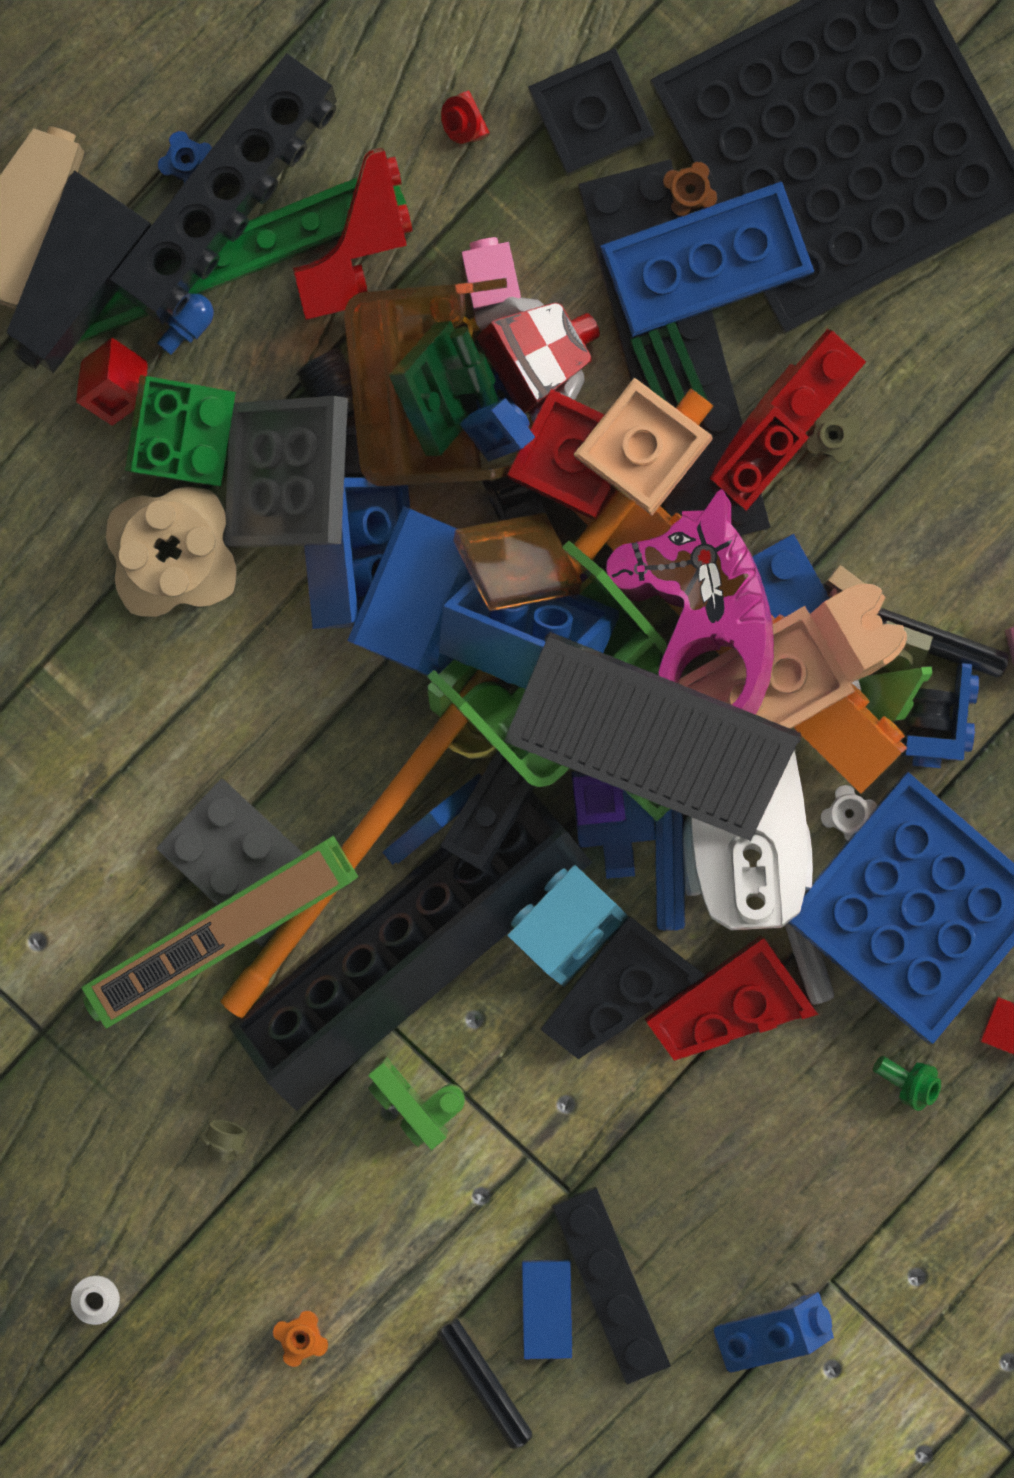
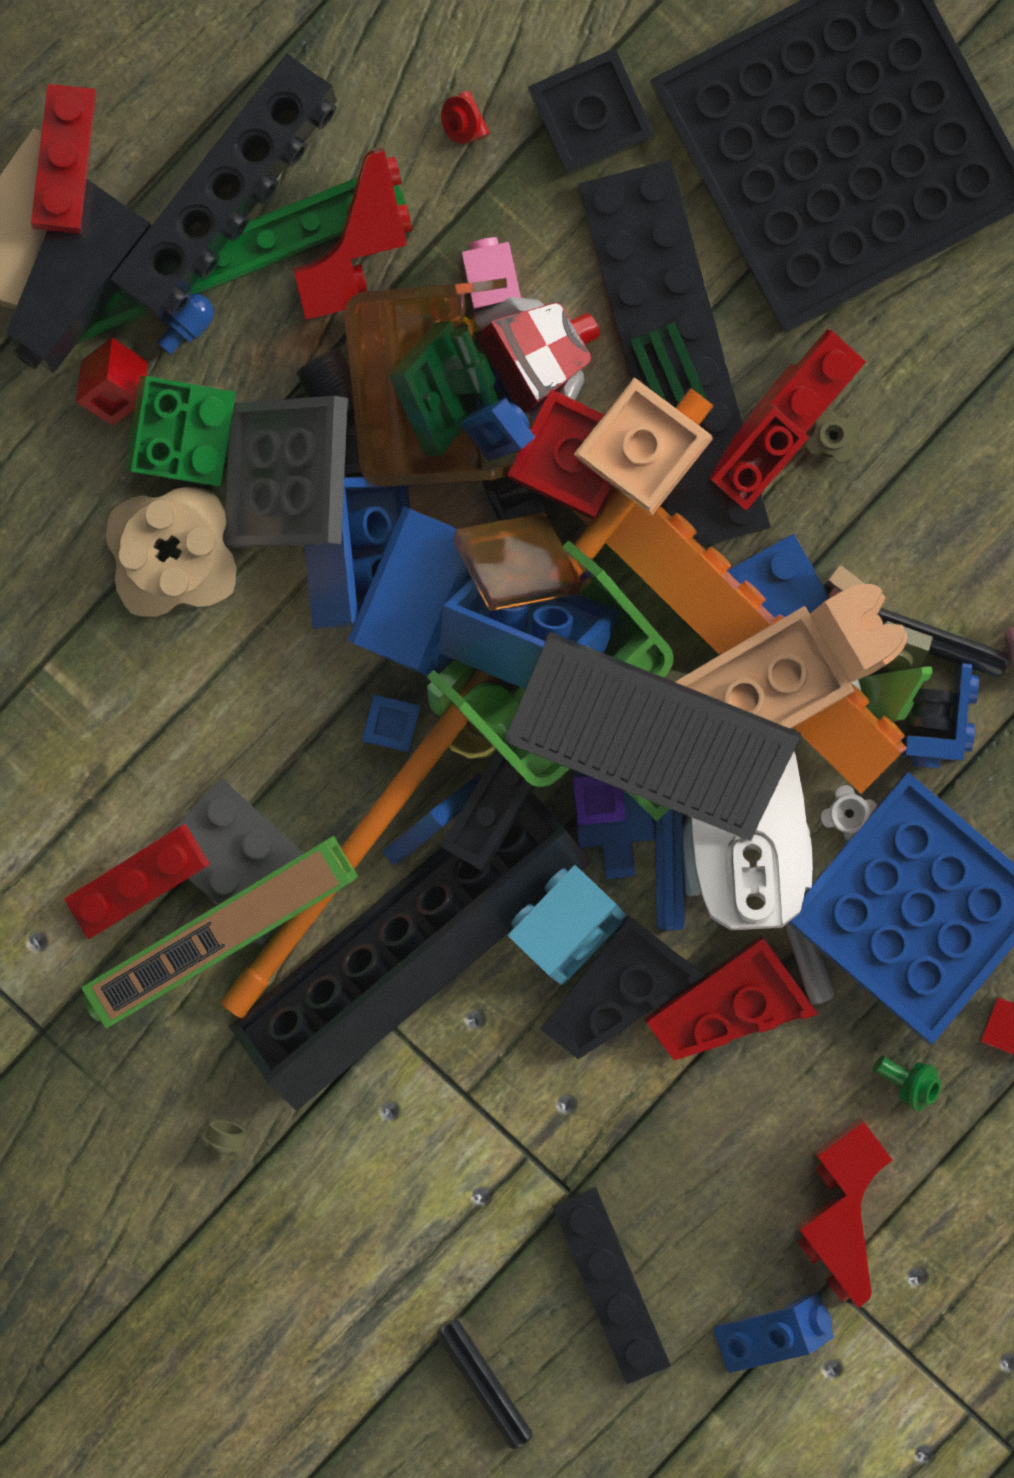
white plate [71,1276,120,1325] -> none
blue plate [158,131,212,184] -> none
orange plate [273,1311,328,1367] -> none
bright green plate [368,1057,465,1151] -> none
blue tile [522,1260,572,1359] -> none
blue tile [600,181,814,338] -> none
dark pink animal [606,490,774,714] -> none
dark orange plate [663,162,717,217] -> none
none -> red plate [31,84,97,234]
none -> red plate [64,824,210,940]
none -> blue plate [362,695,421,753]
none -> red arch [796,1118,893,1308]

